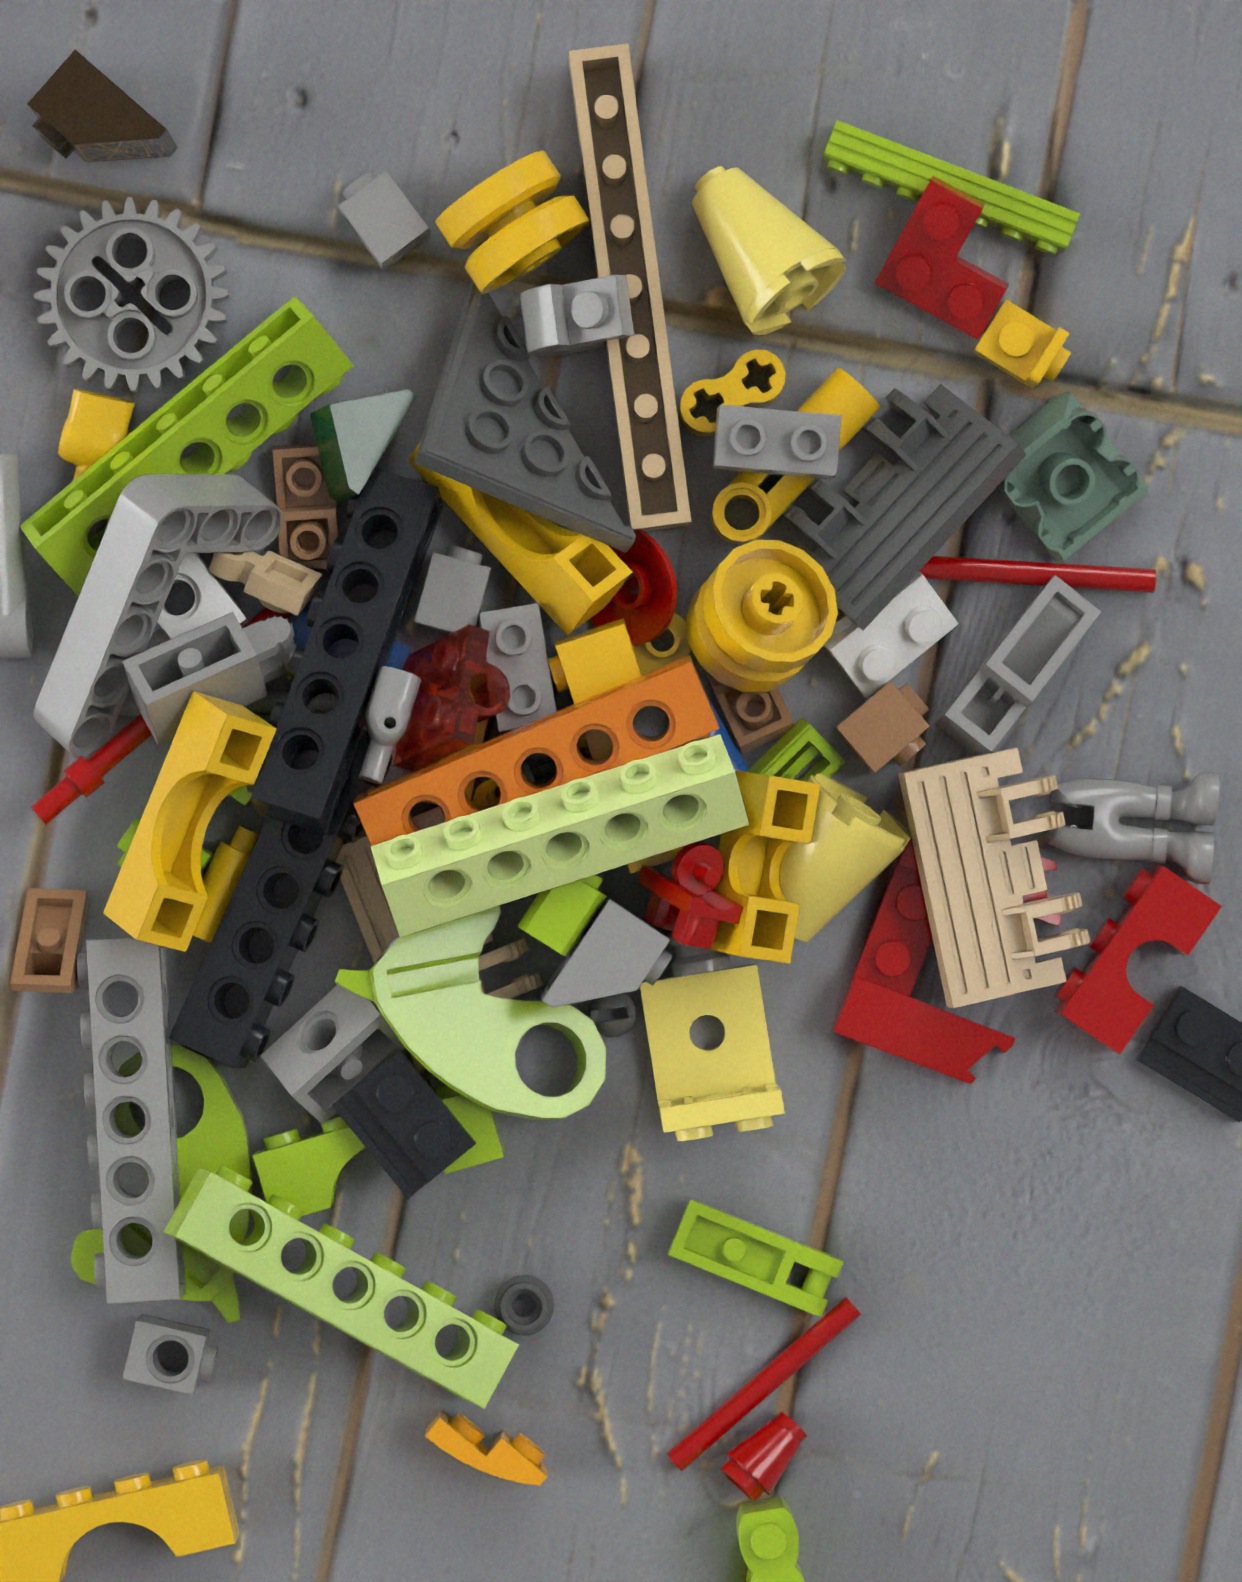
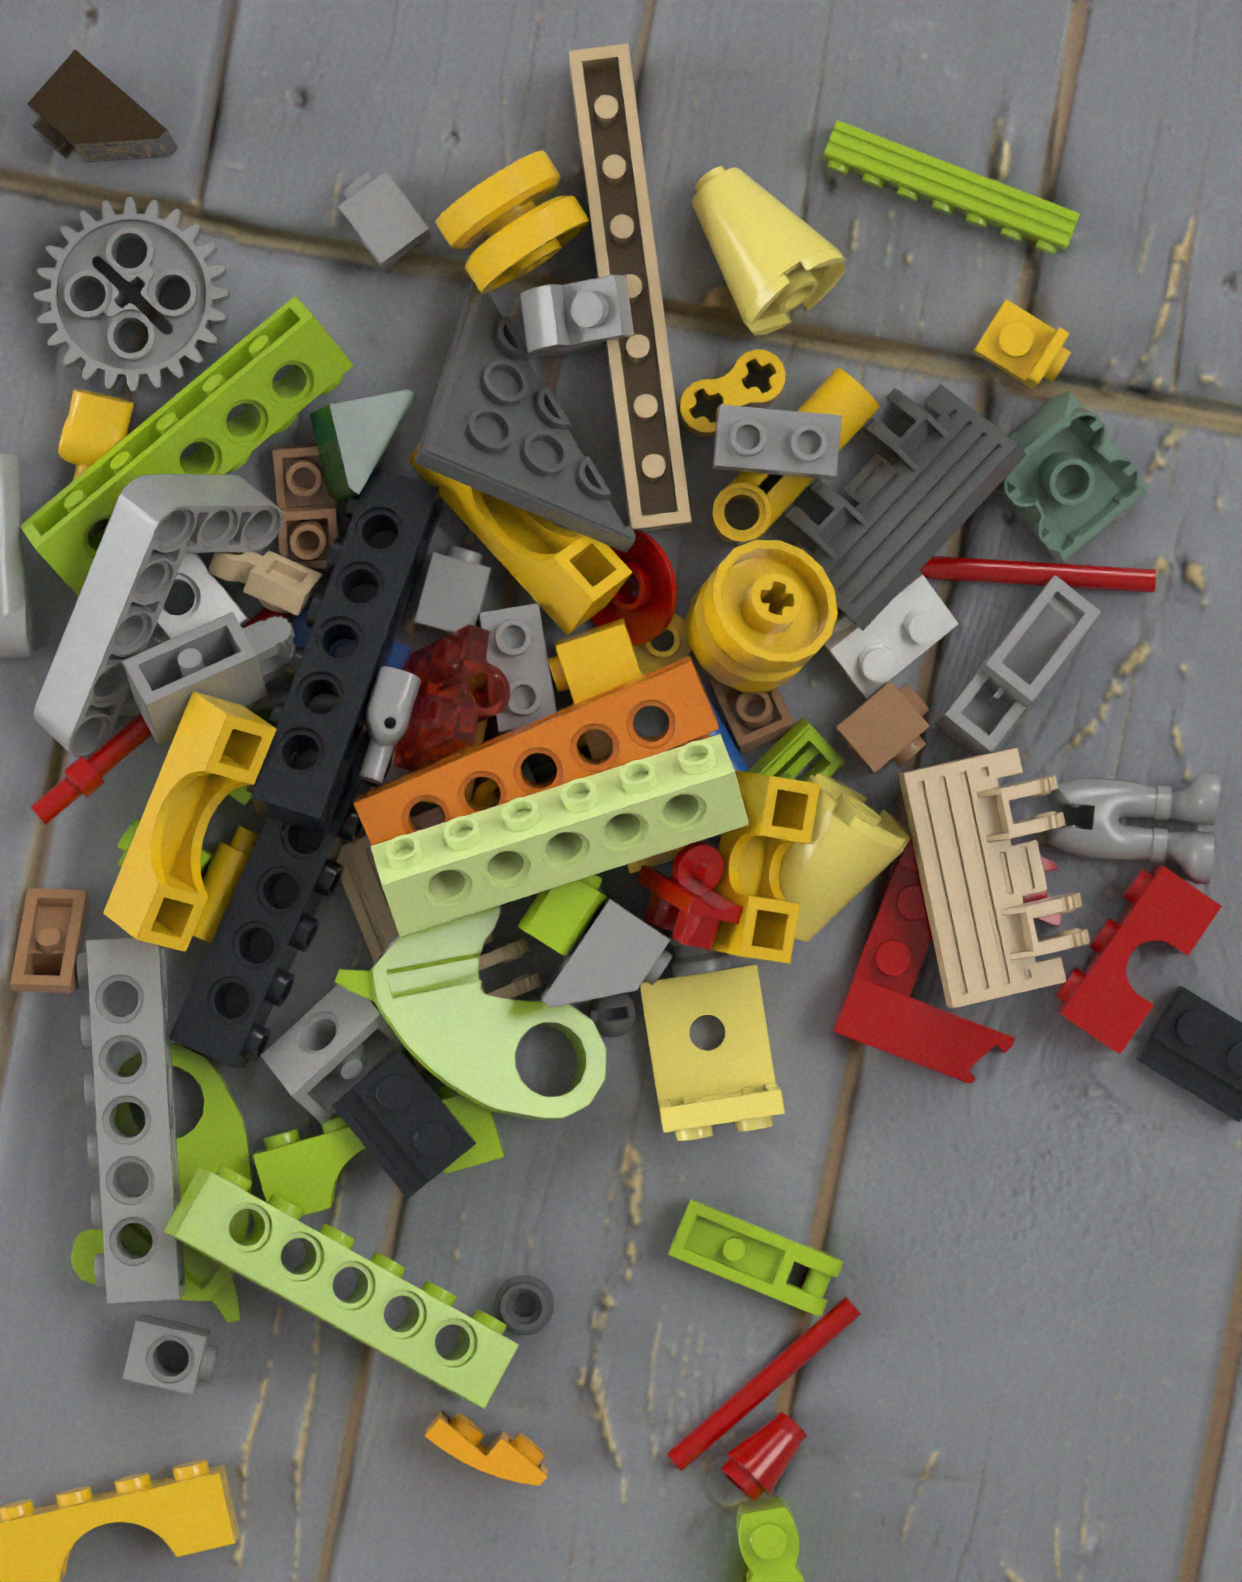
red plate [874,176,1009,340] -> none

